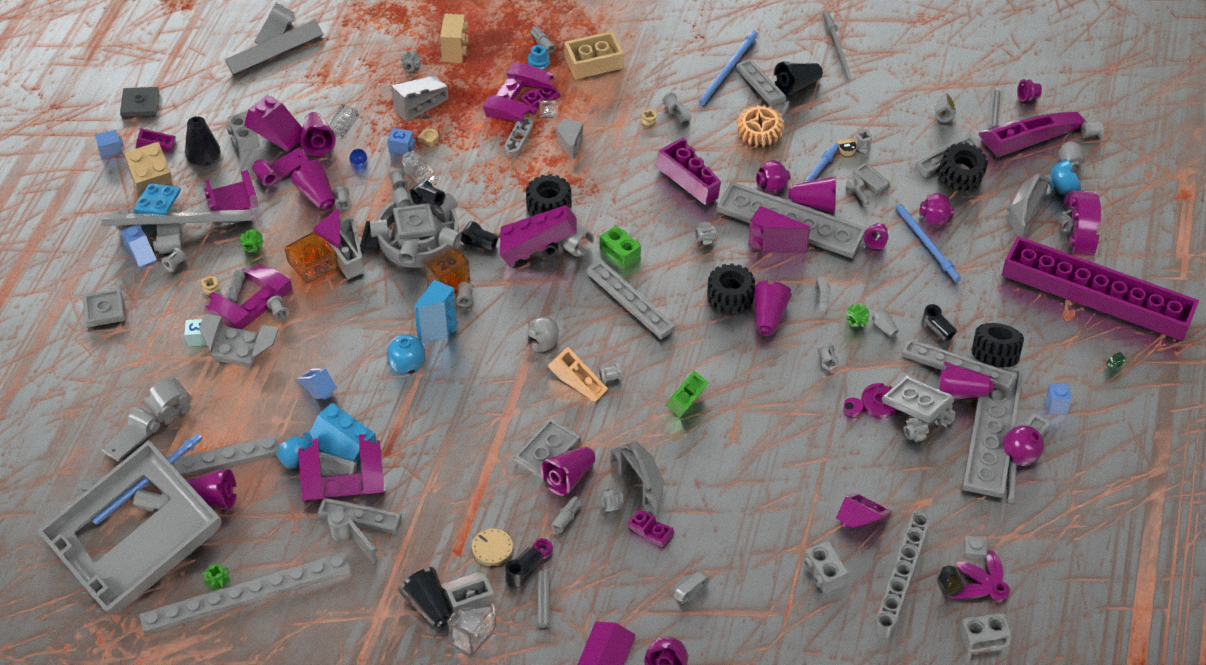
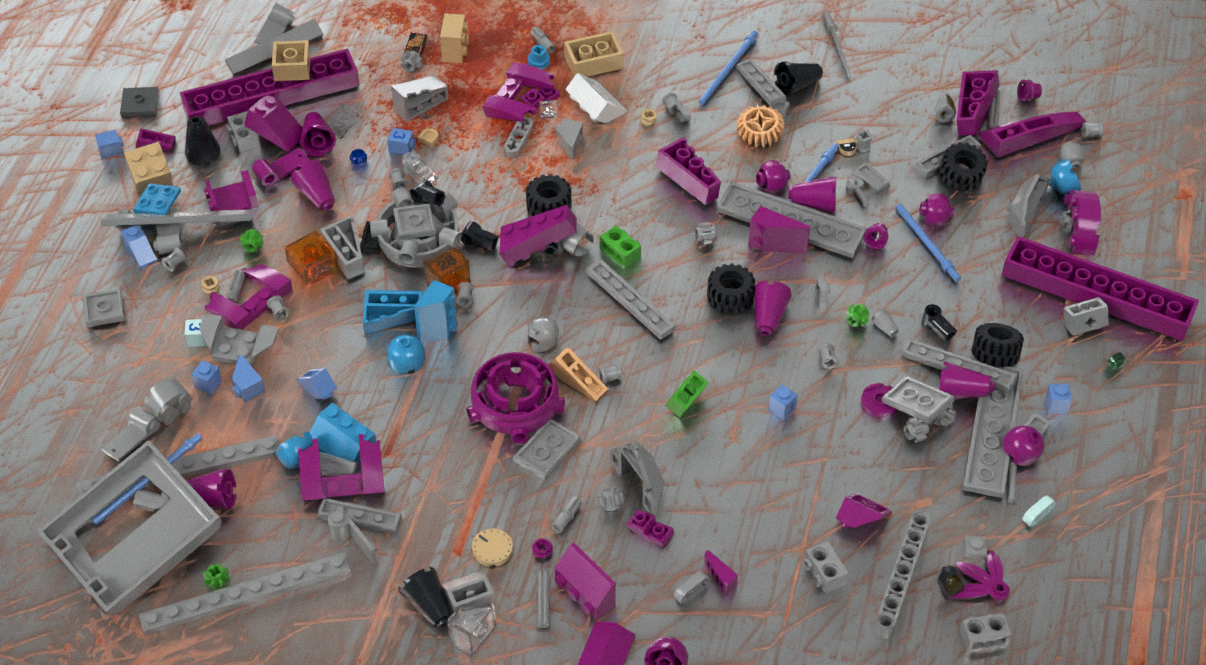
magenta tile [313,208,340,249] -> none
light grey bush [333,186,351,210] -> none
black piece [505,547,542,587] -> none
magenta cone [540,446,595,496] -> none
magenta tile [843,397,863,417] -> none
none -> magenta brick [180,48,360,126]
none -> medium blue brick [191,360,222,395]
none -> medium blue slope [232,355,265,402]
none -> tan brick [272,40,311,81]
none -> dark azure wedge [363,290,423,334]
none -> tile [404,33,428,57]
none -> magenta piece [466,352,565,444]
none -> magenta slope [554,542,616,620]
none -> white slope [566,73,627,123]
none -> magenta slope [704,550,738,595]
none -> medium blue brick [768,384,798,421]
none -> magenta wedge [956,70,1000,135]
none -> light aqua beam [1022,495,1056,527]
none -> light grey brick [1064,297,1109,336]

